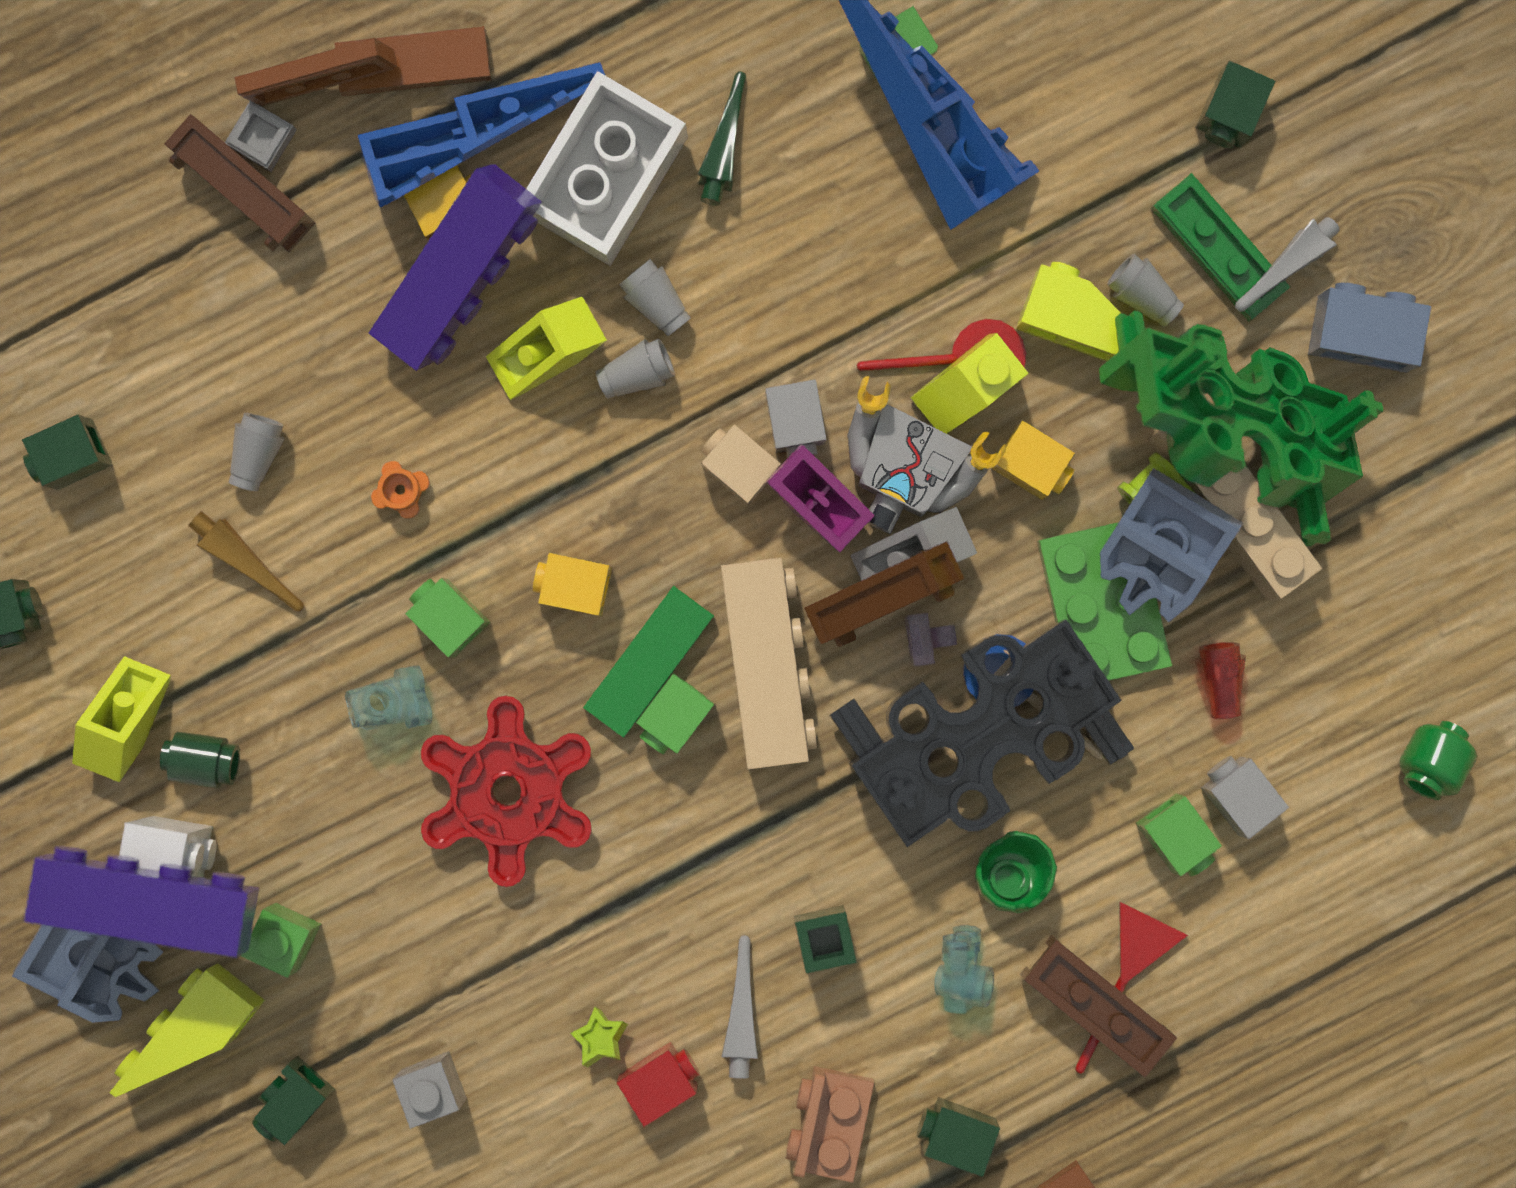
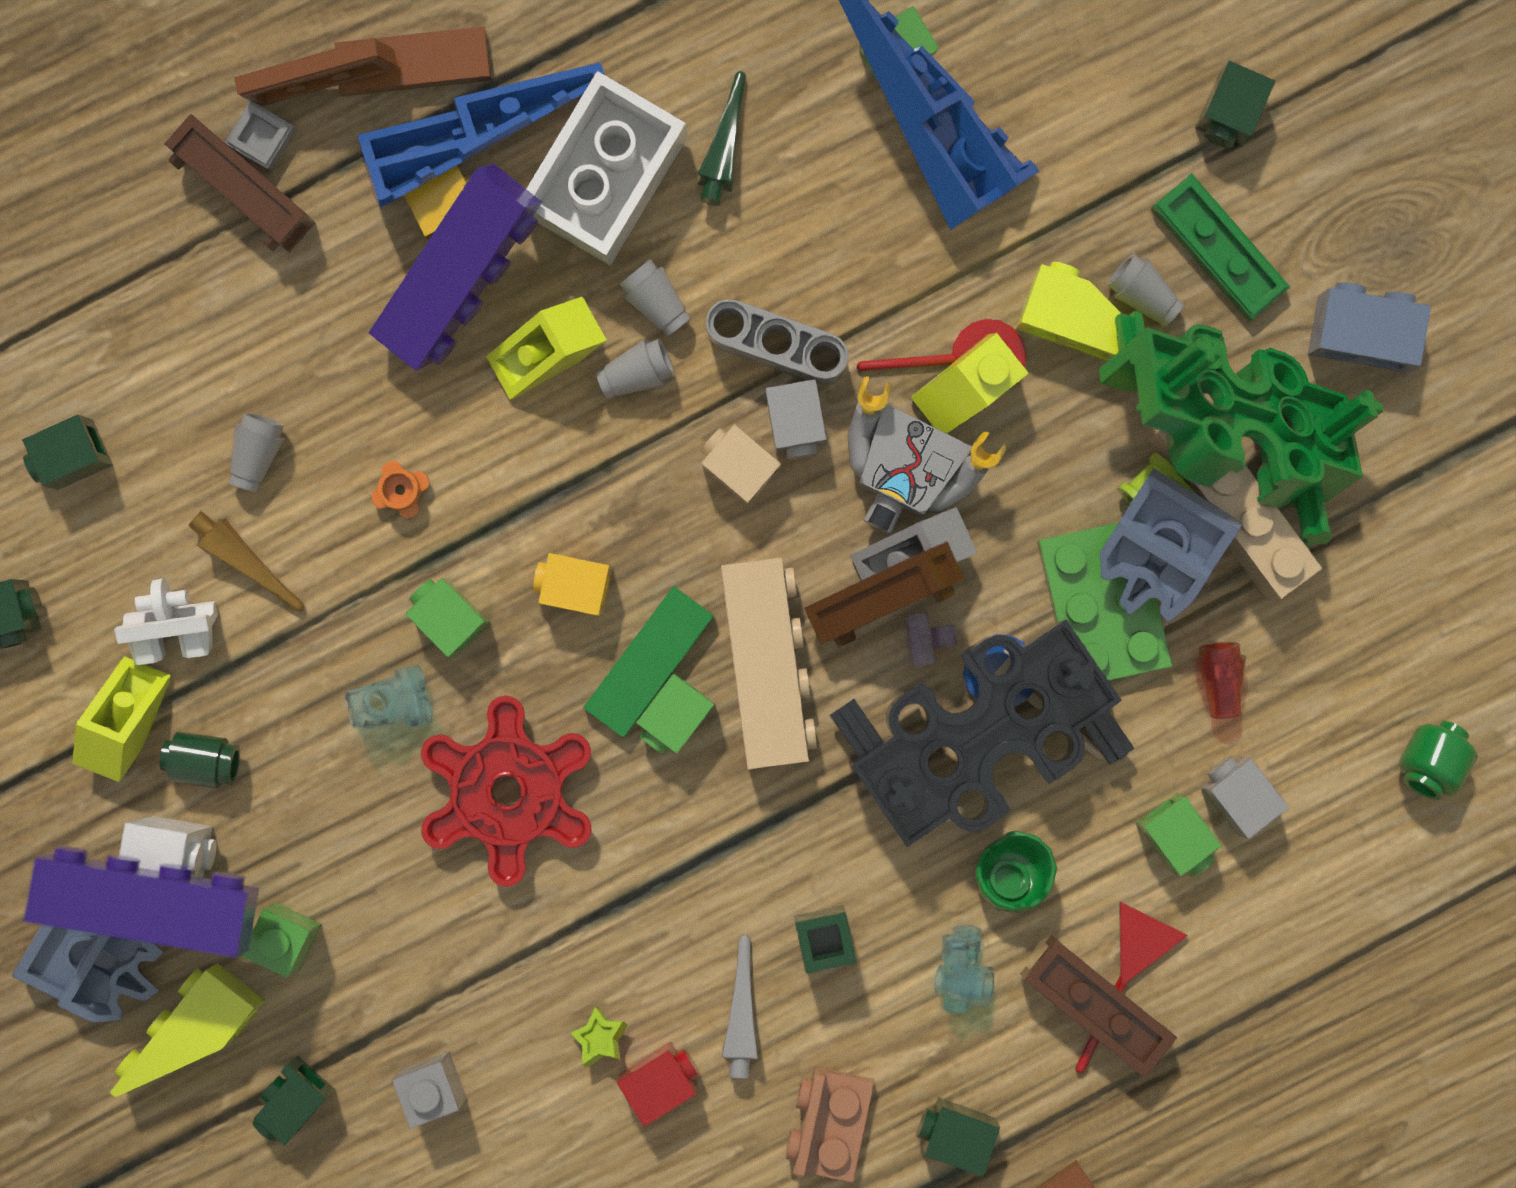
magenta slope [766,444,875,553] -> none
yellow brick [991,421,1075,500] -> none
light grey piece [1235,217,1339,312] -> none
none -> white hips [114,578,218,665]
none -> light grey beam [706,299,848,385]

